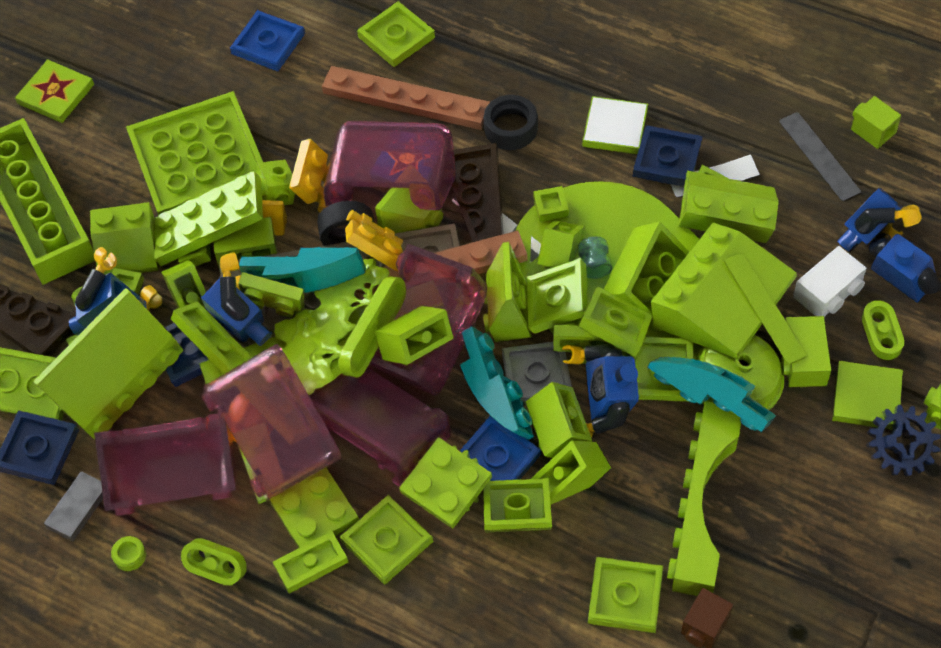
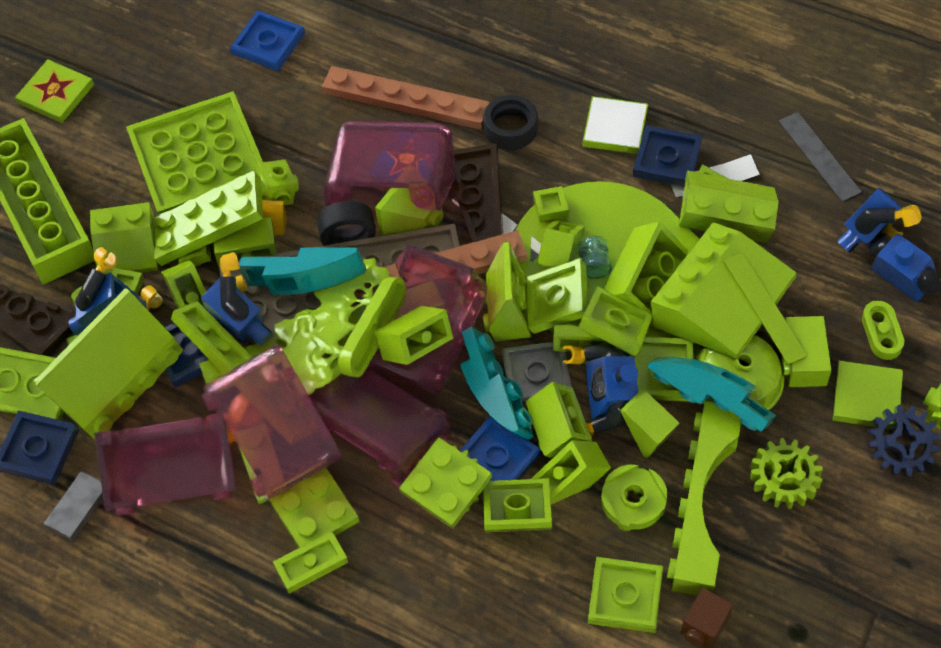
lime tile [111,536,146,571] -> none
lime plate [181,538,247,585] -> none
lime plate [238,272,305,317] -> none
yellow plate [289,138,341,213] -> none
lime tile [340,495,433,585] -> none
yellow plate [345,210,405,272] -> none
lime plate [357,1,435,67] -> none
white brick [793,246,867,317] -> none
lime brick [851,96,902,149] -> none
none -> lime plate [601,464,667,531]
none -> lime slope [620,389,679,458]
none -> lime gear [750,438,823,509]

